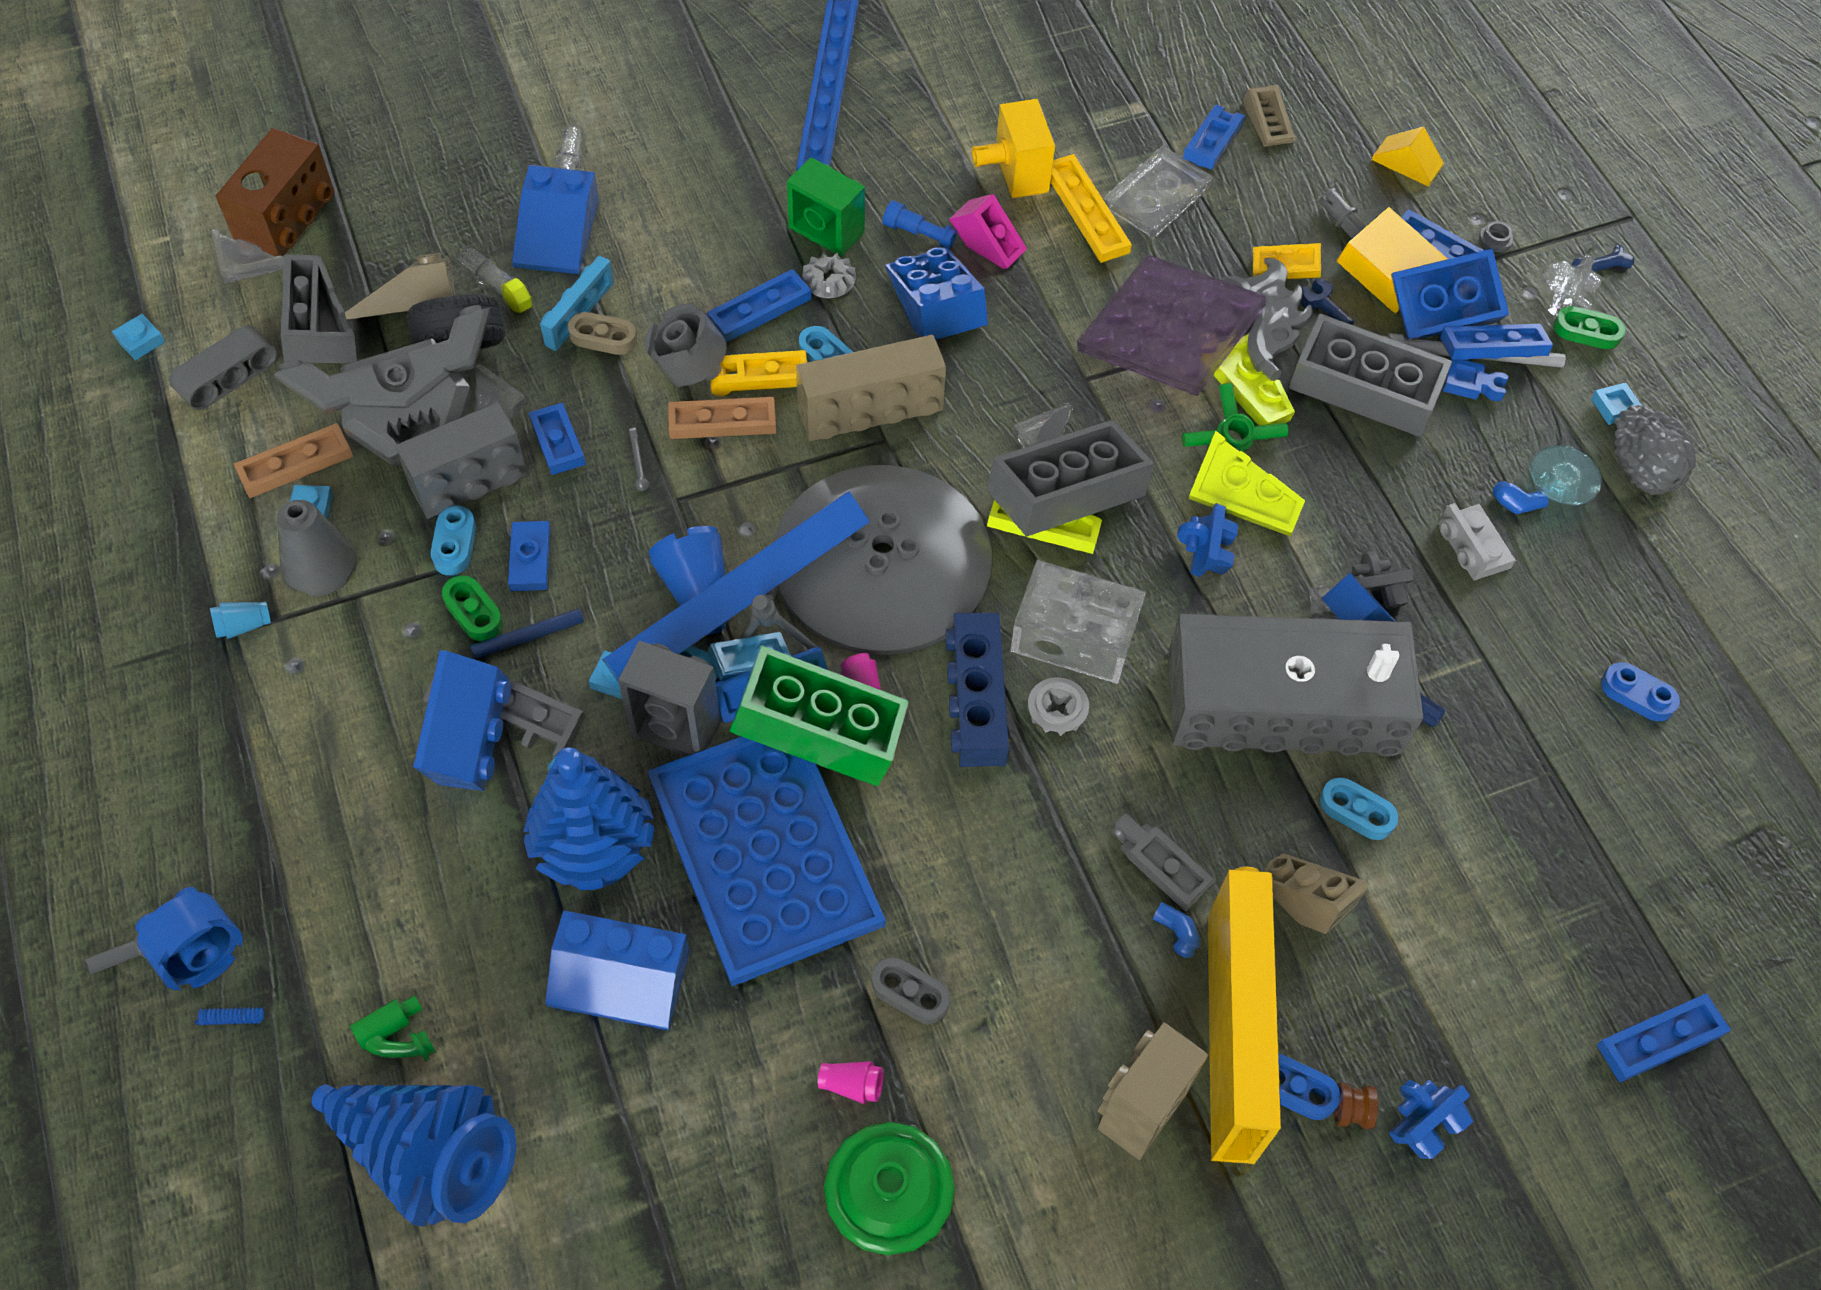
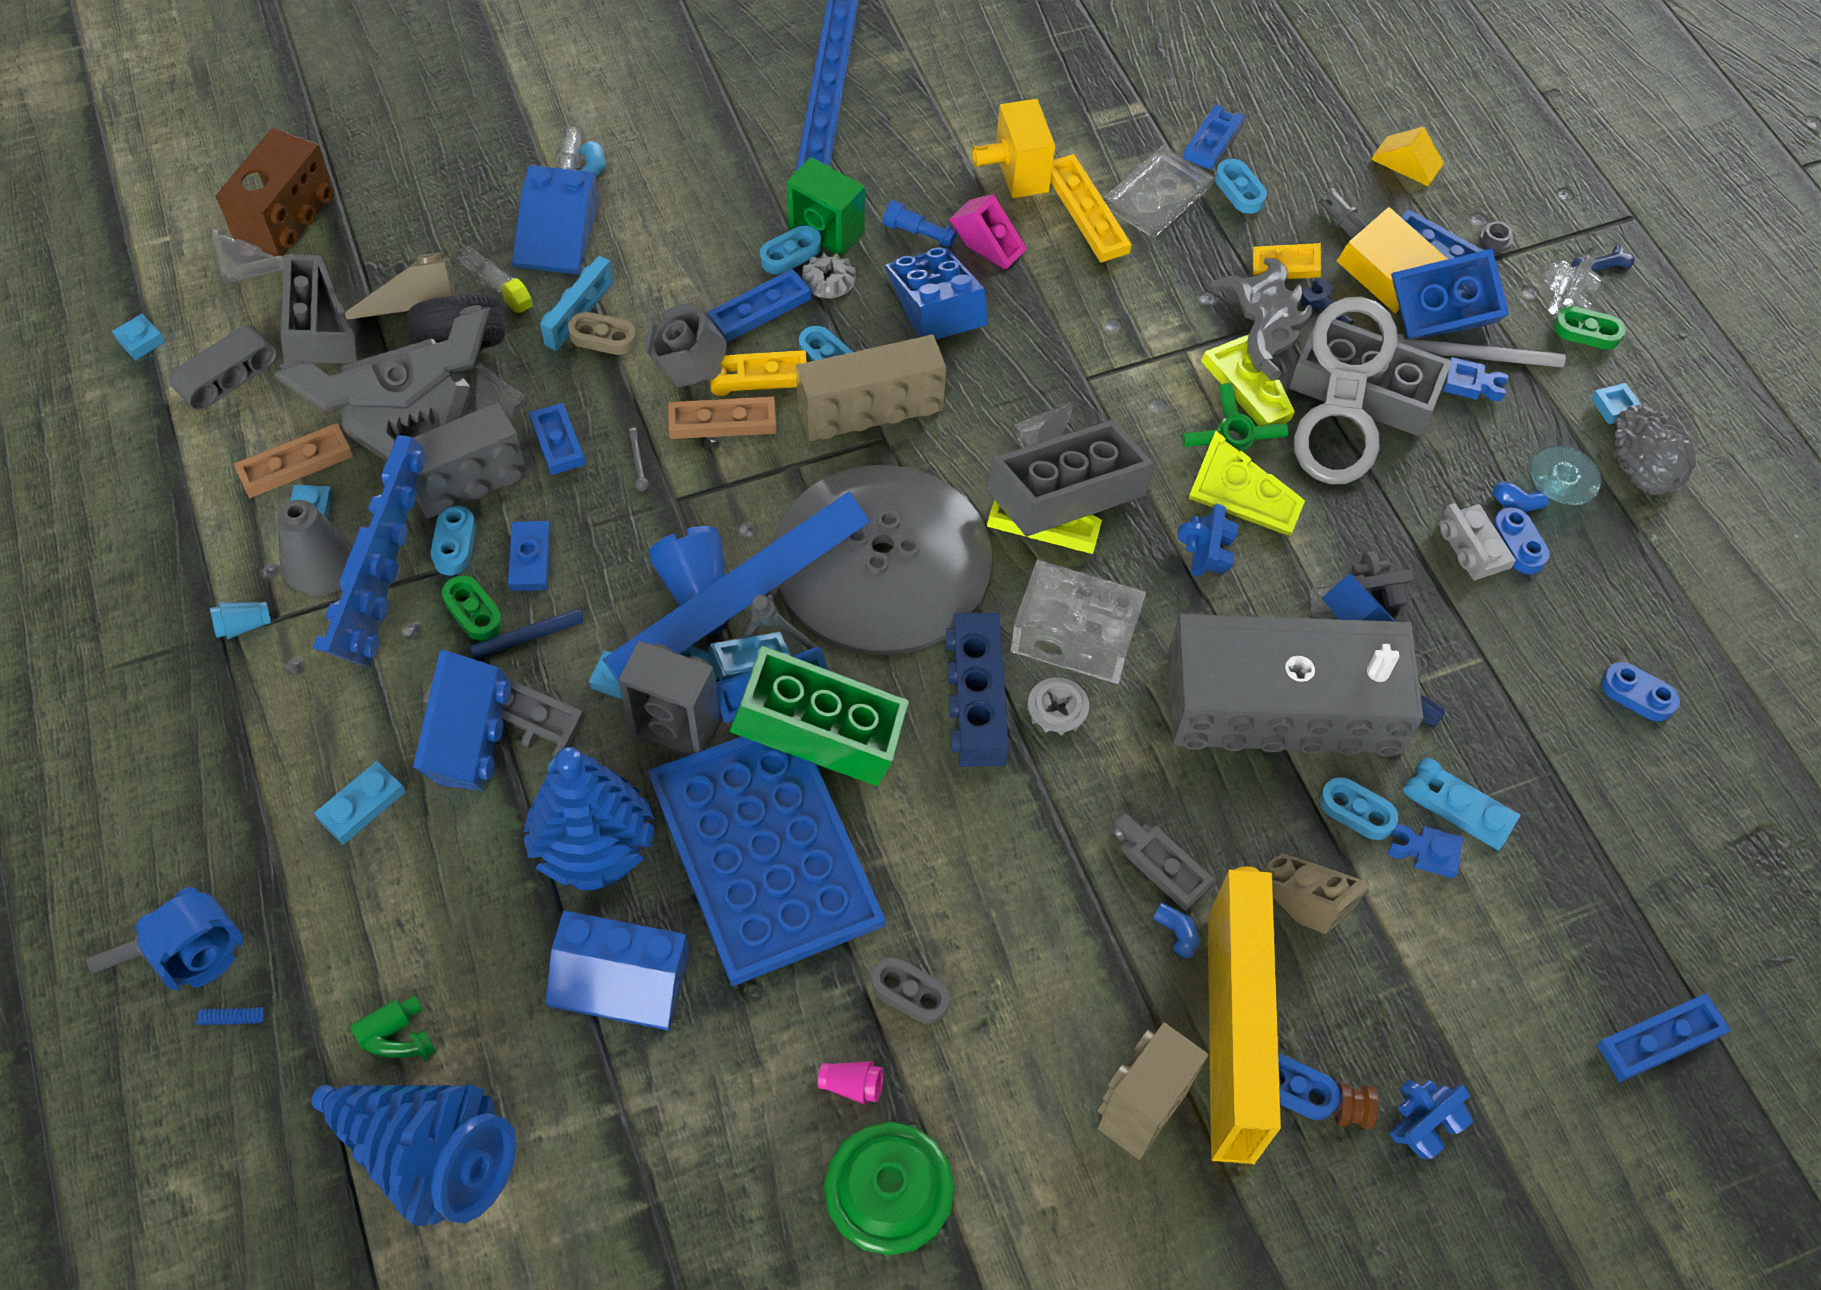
dark pink cone [840,653,881,690] -> none
clear purple plate [1077,254,1266,396] -> none
dark tan slope [1243,85,1295,147] -> none
blue plate [1440,324,1553,360] -> none
none -> blue wing [312,435,426,666]
none -> dark azure plate [314,761,406,845]
none -> dark azure arm [580,141,606,178]
none -> dark azure plate [760,226,821,274]
none -> dark azure plate [1215,159,1267,214]
none -> light grey bar [1294,297,1398,484]
none -> blue plate [1387,825,1463,878]
none -> dark azure plate [1403,757,1520,851]
none -> plate [1492,507,1550,574]

